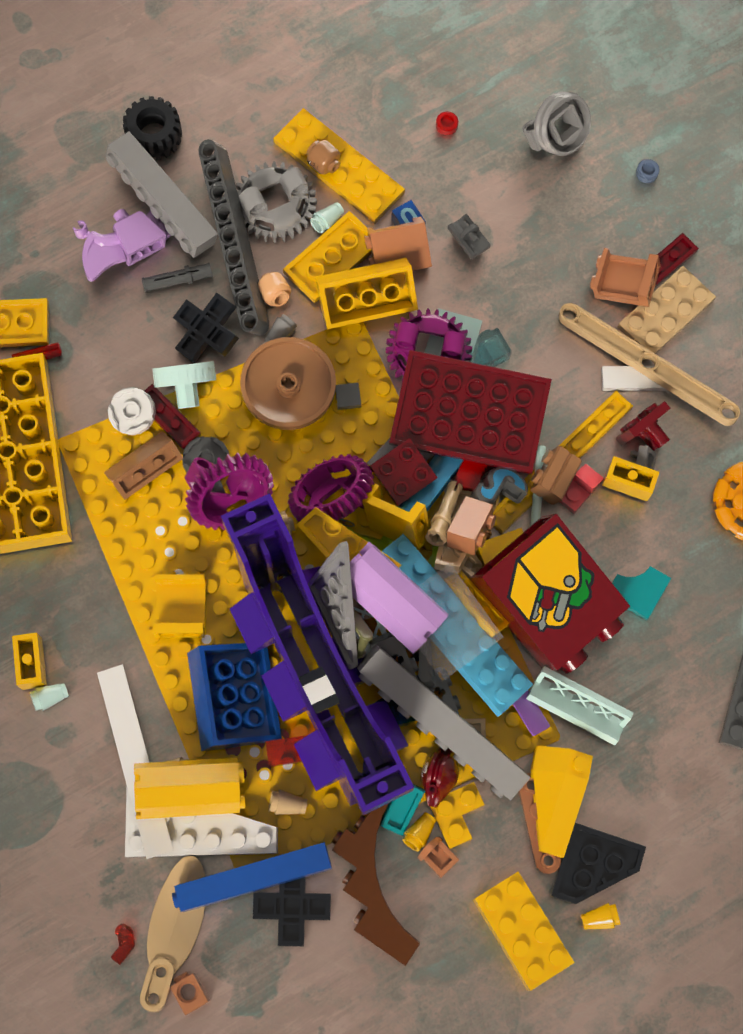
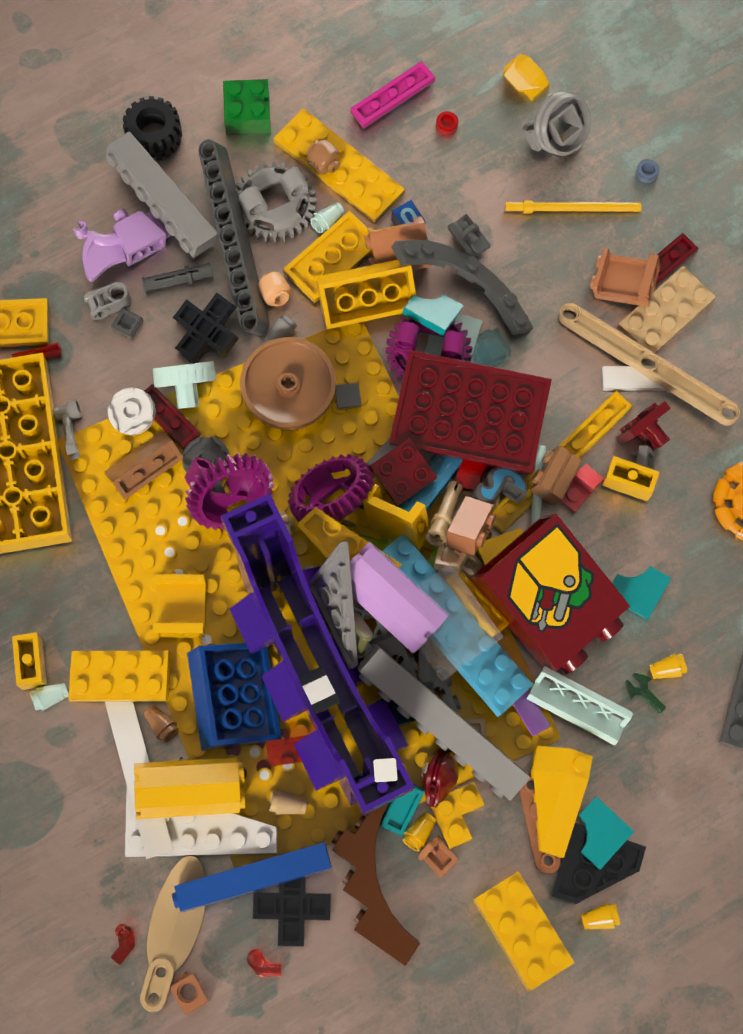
none -> light grey brick [53,399,82,460]
none -> yellow plate [68,650,171,702]
none -> light grey piece [84,282,132,320]
none -> dark grey tile [111,307,144,340]
none -> medium nougat cone [144,705,179,743]
none -> green piece [223,79,271,135]
none -> clear red arm [247,949,281,977]
none -> dark pink plate [350,61,435,129]
none -> white sticker [373,758,397,782]
none -> dark grey plate [391,240,533,335]
none -> tile [402,294,464,336]
none -> yellow slope [503,54,550,101]
none -> yellow bar [505,200,641,214]
none -> teal tile [578,796,634,870]
none -> clear green bar [625,673,666,713]
none -> yellow cone [649,653,687,679]

